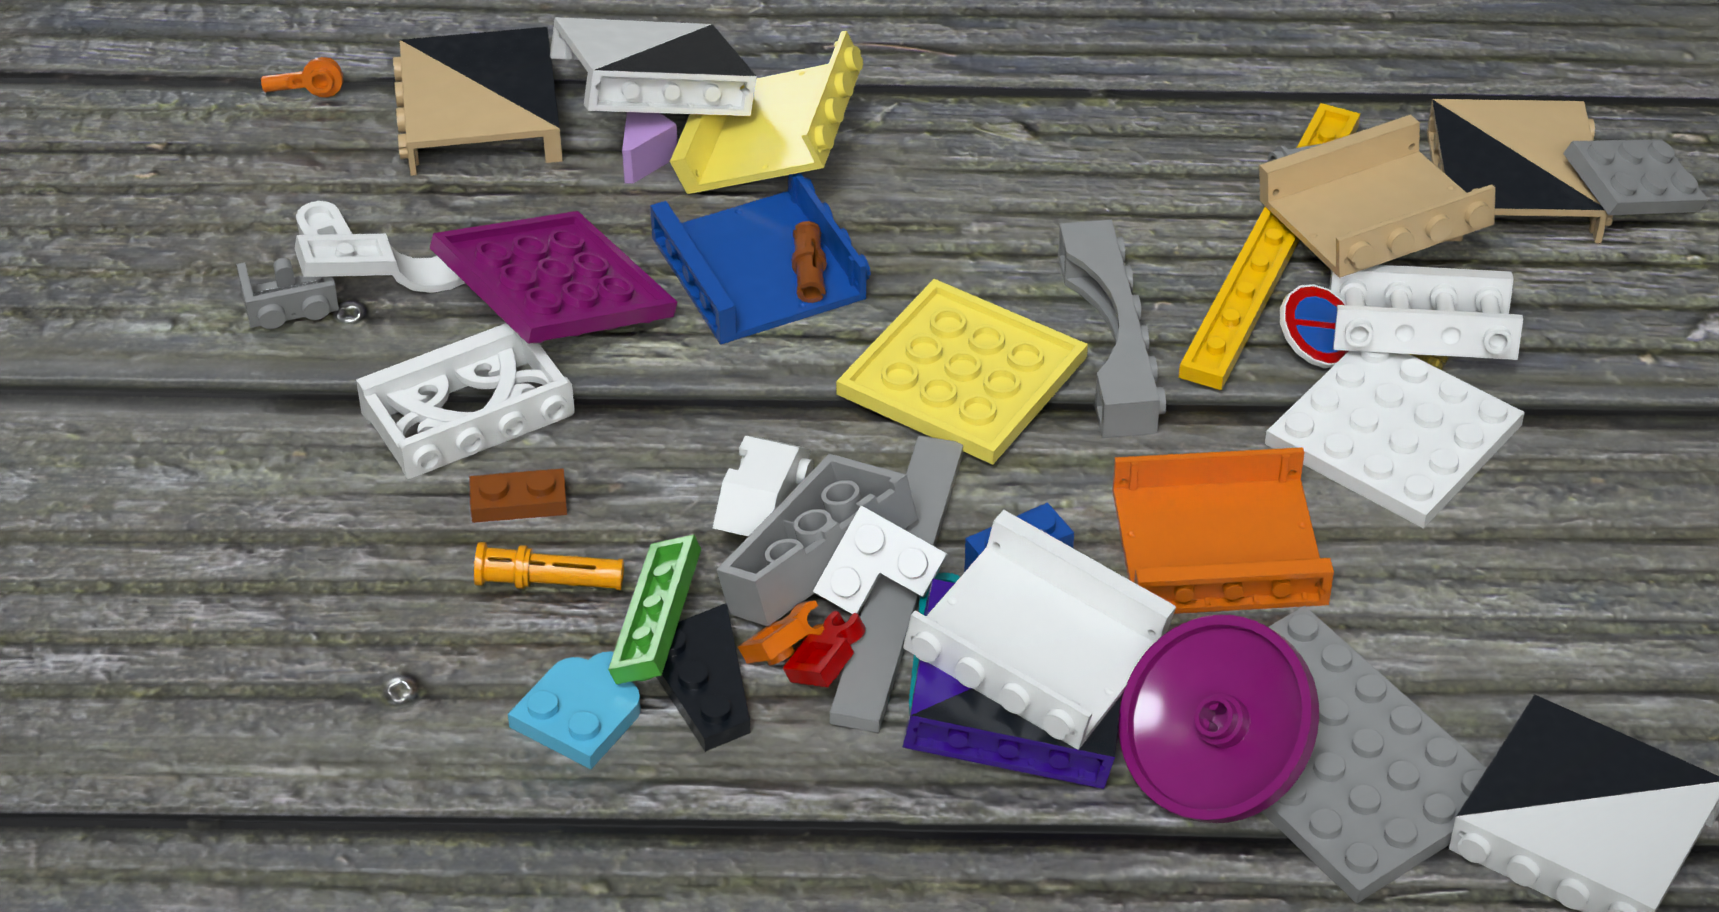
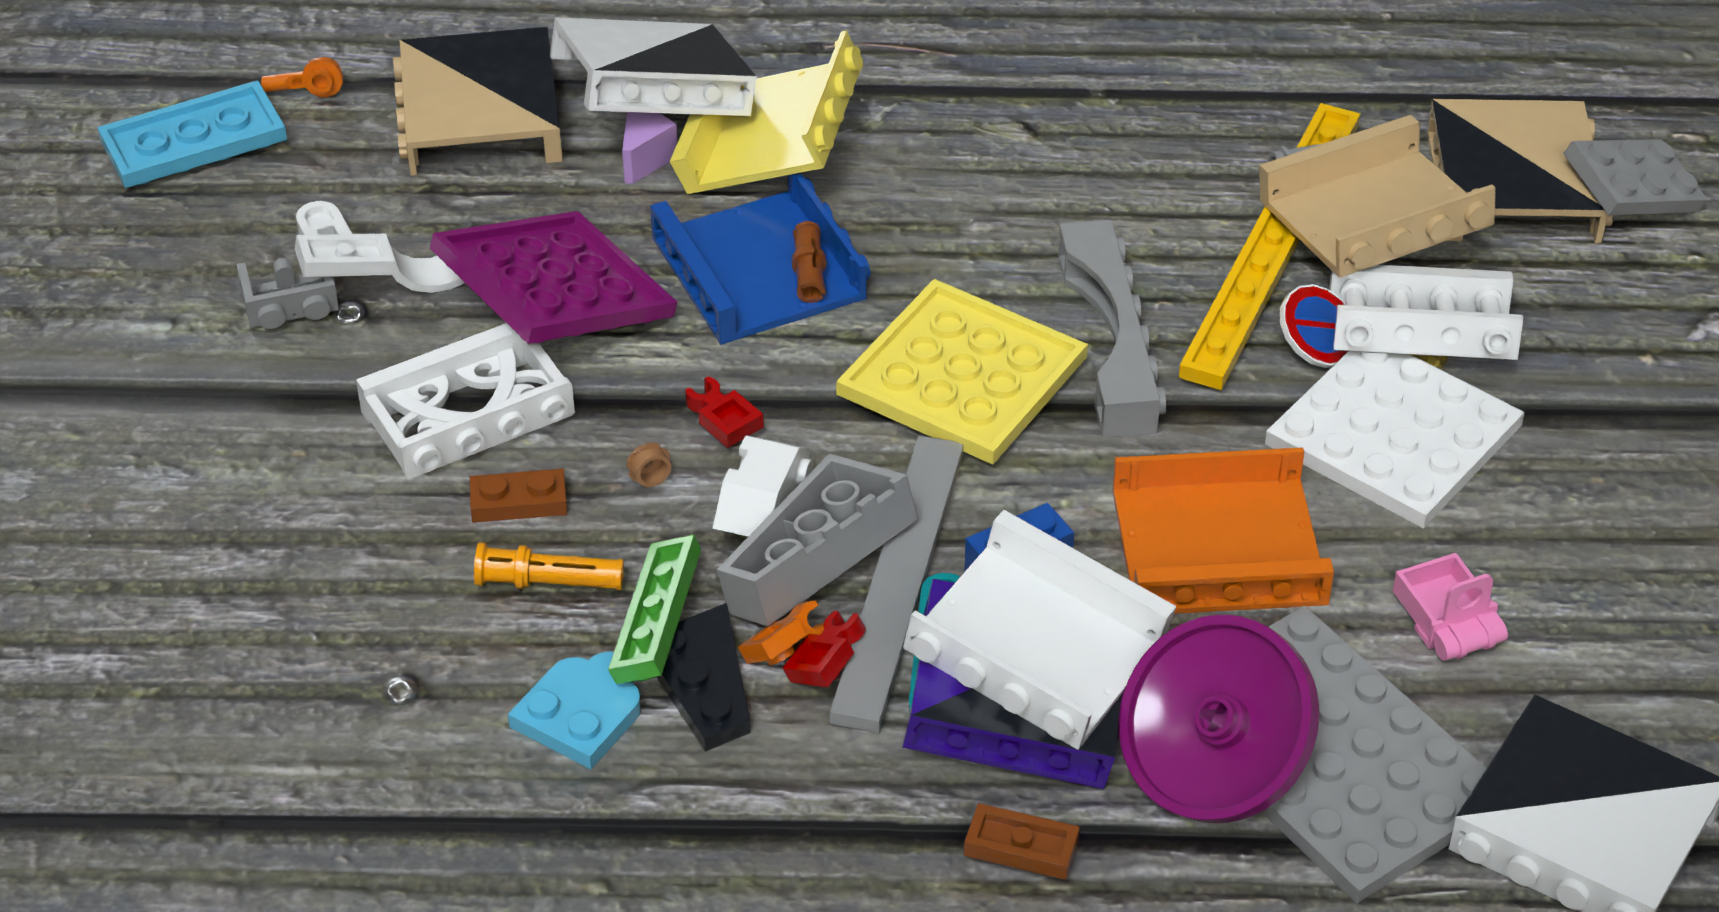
white plate [813,506,948,614] -> none
none -> medium azure plate [97,80,287,188]
none -> medium nougat plate [626,442,671,487]
none -> red plate [685,376,764,448]
none -> dark orange plate [964,803,1080,880]
none -> bright pink piece [1393,553,1508,661]

